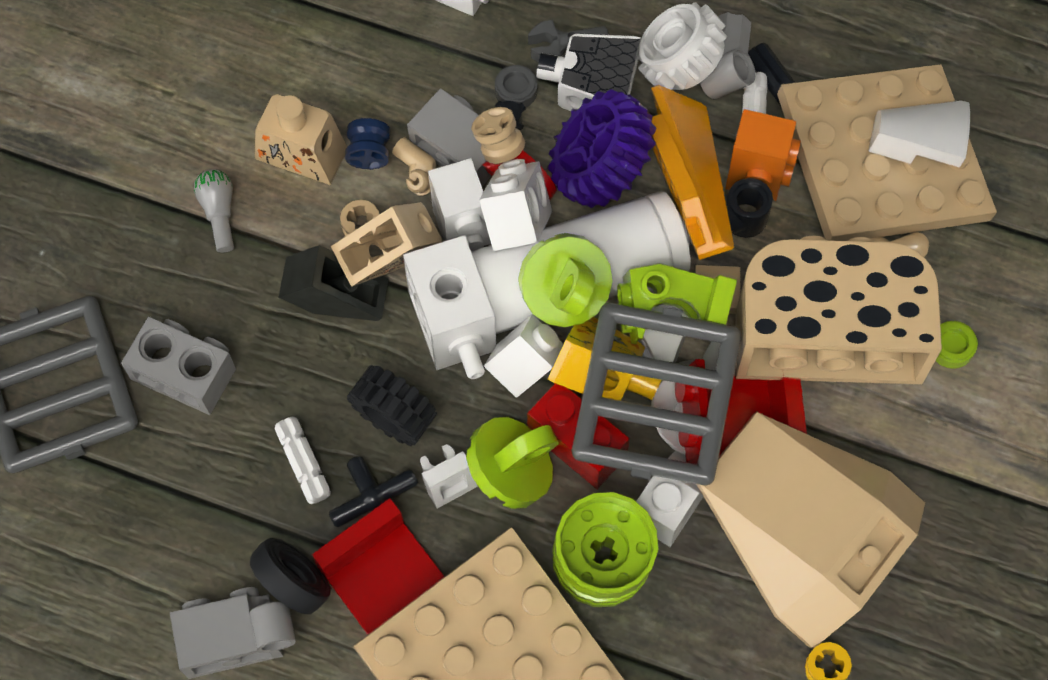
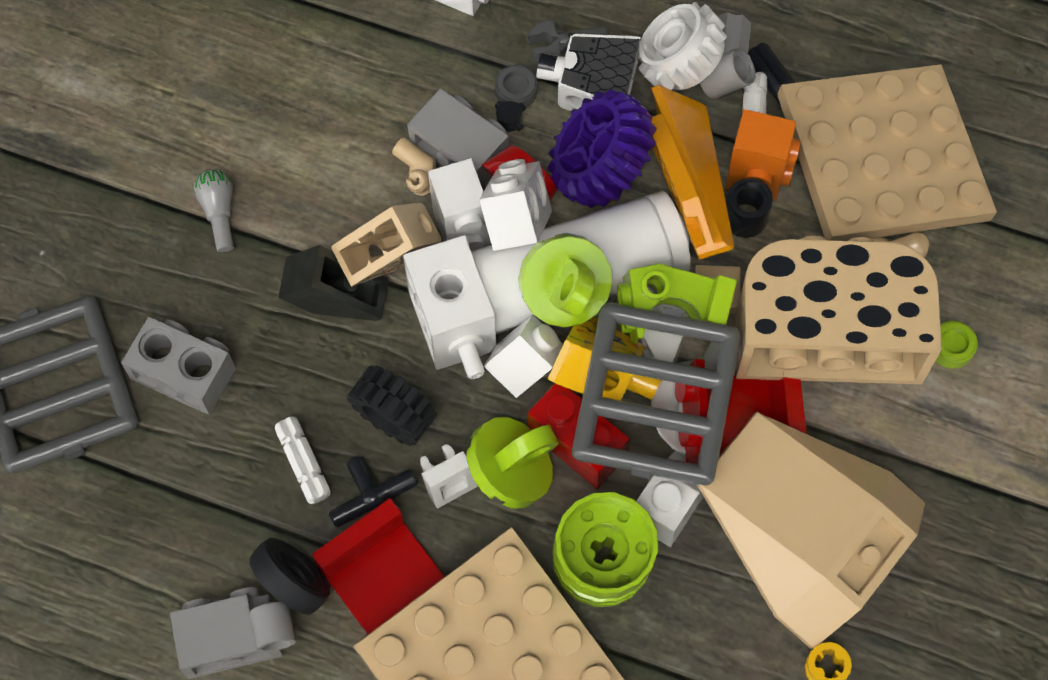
tan torso [255,94,347,185] -> none
tan bush [340,200,379,237] -> none
dark blue wheel [345,118,390,170] -> none
tan wheel [471,107,525,164] -> none
white slope [868,101,970,167] -> none

